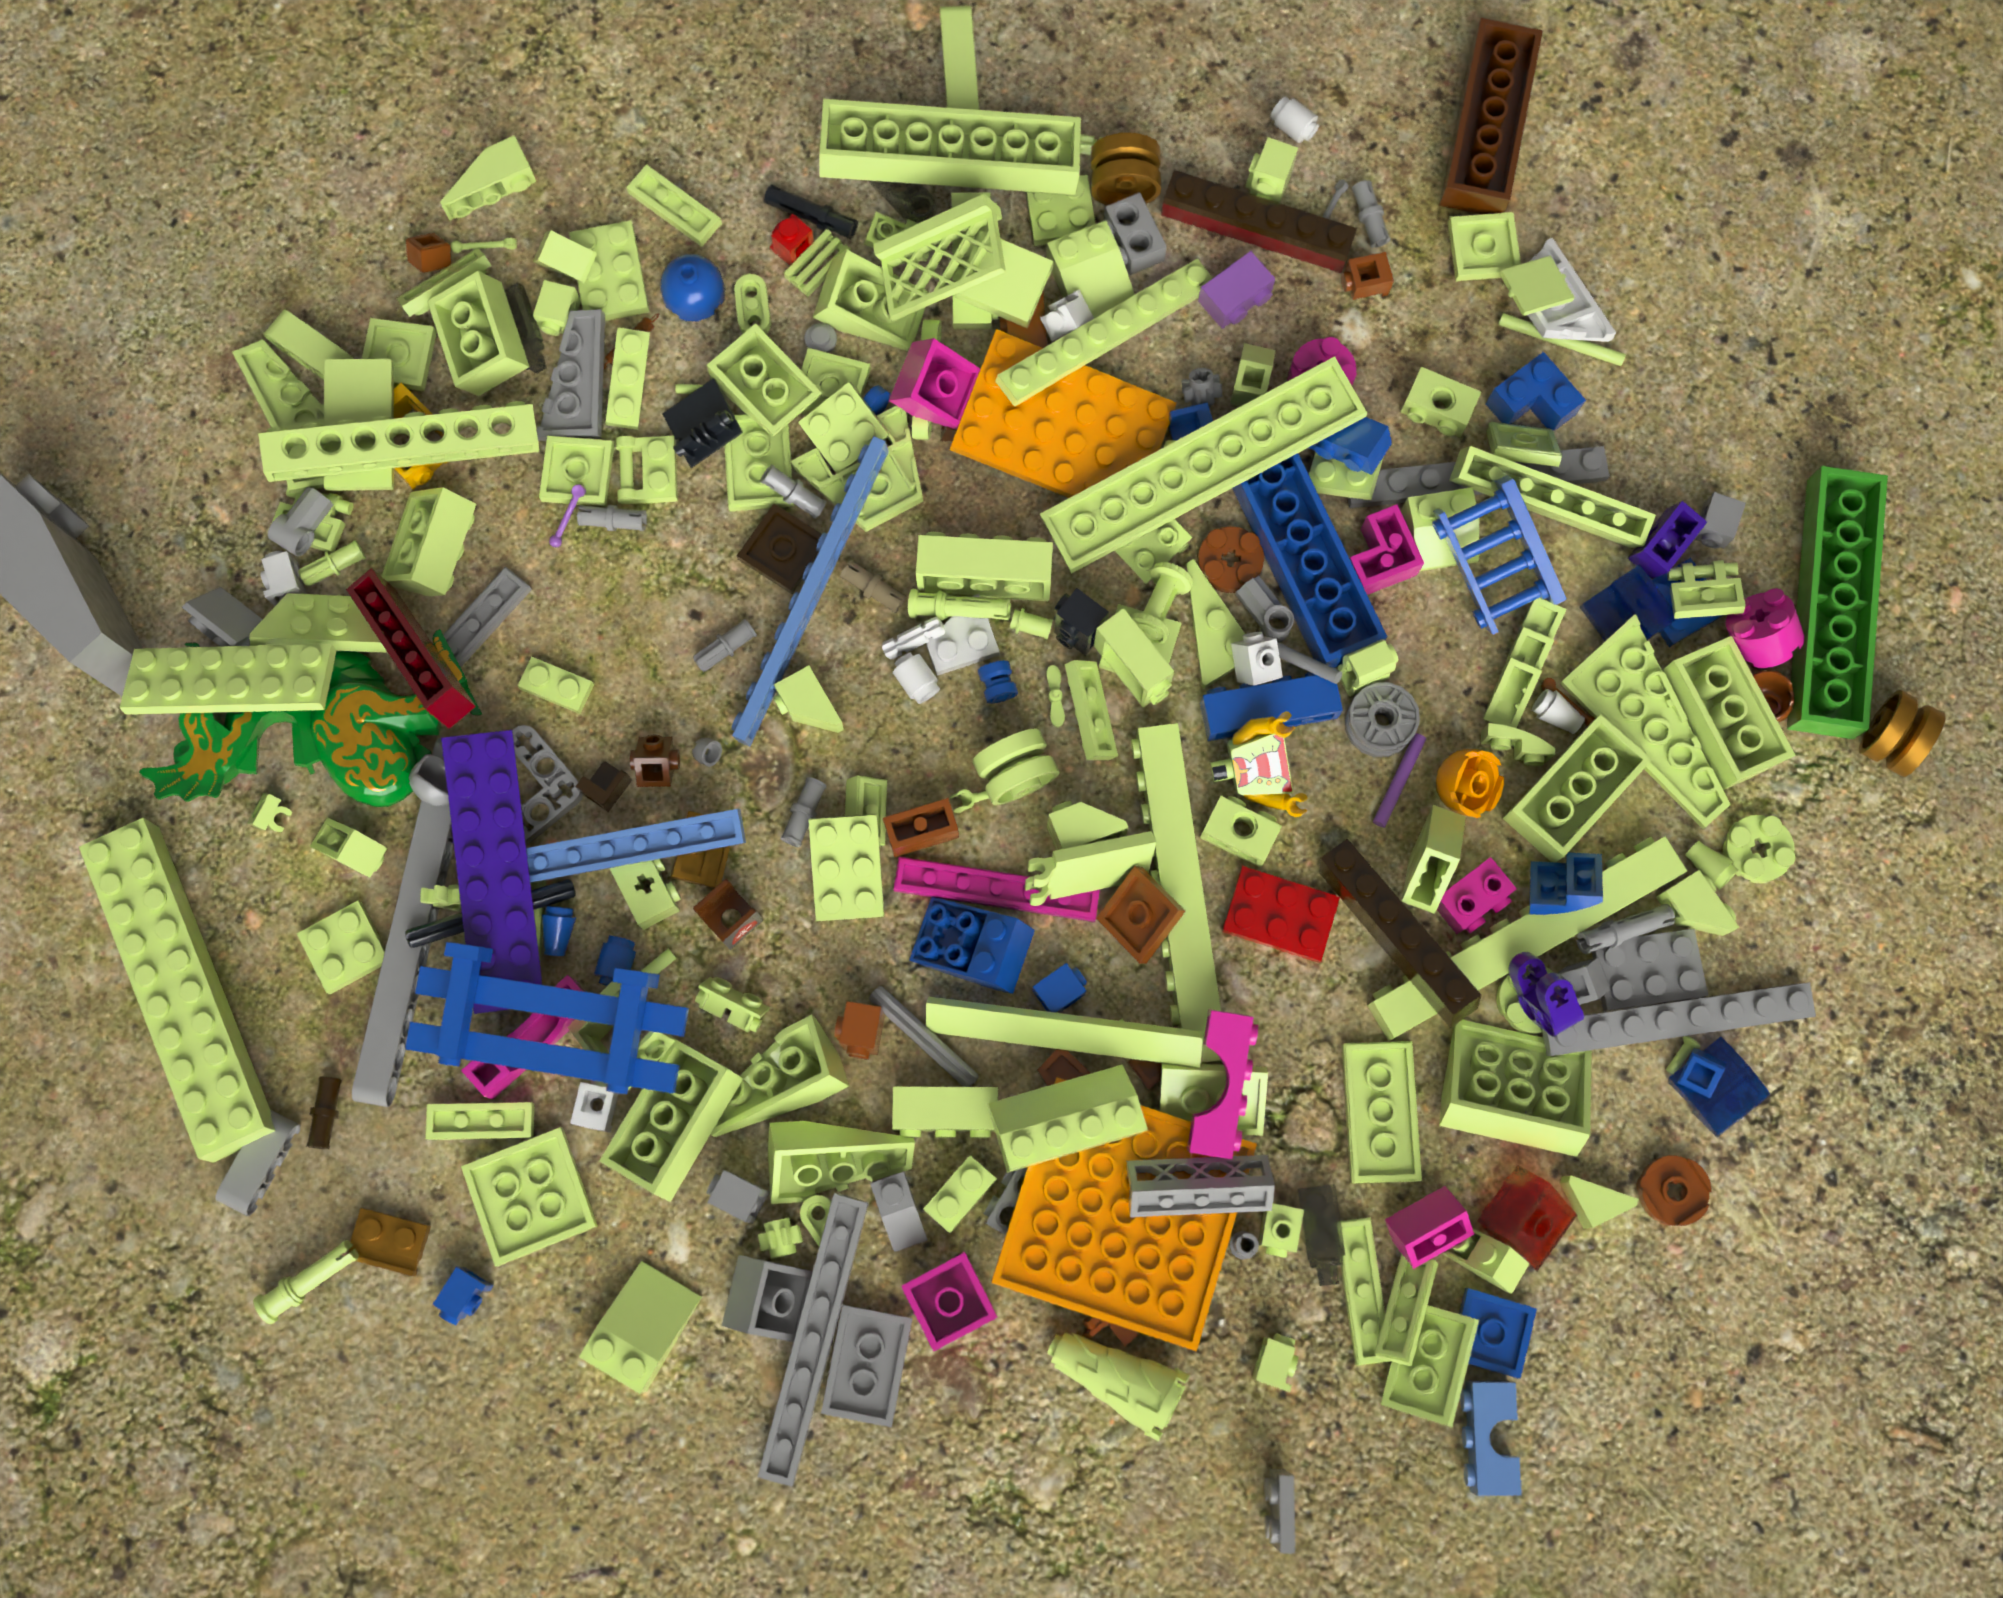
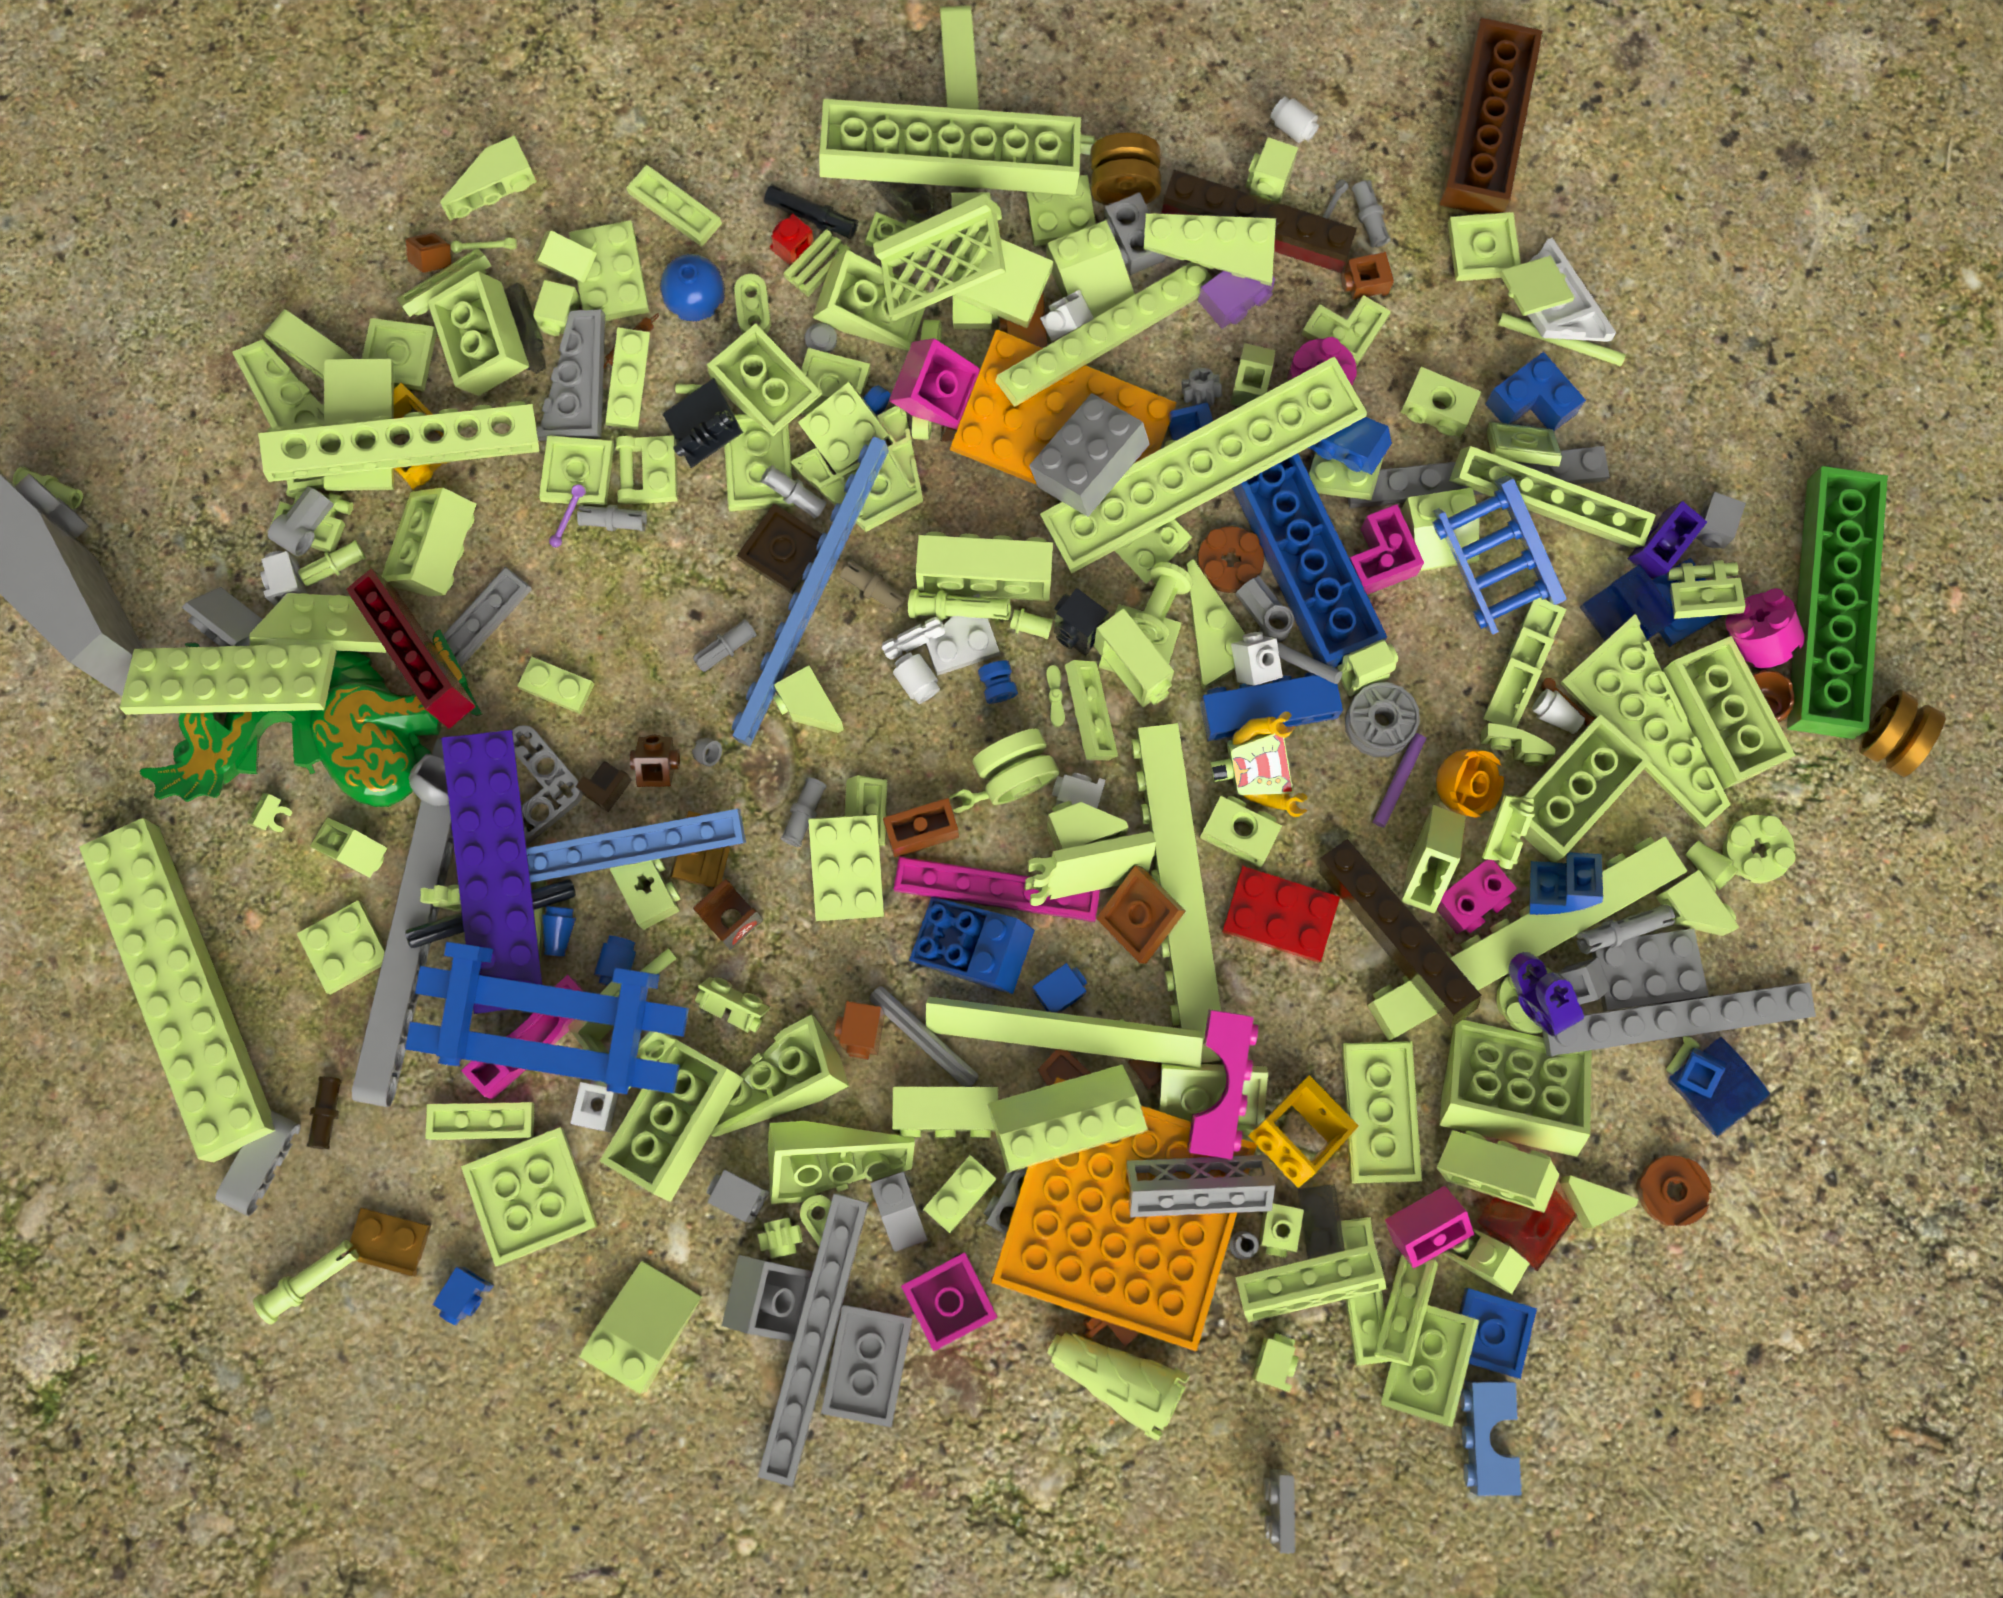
none -> yellowish green pin [13,467,83,510]
none -> light grey brick [1029,393,1150,517]
none -> white brick [1052,773,1106,808]
none -> yellowish green wing [1144,213,1276,286]
none -> yellowish green fence [1235,1243,1386,1323]
none -> yellow window [1248,1075,1359,1188]
none -> yellowish green plate [1301,295,1391,367]
none -> yellowish green brick [1437,1130,1559,1212]
none -> yellowish green hinge [1482,795,1536,869]

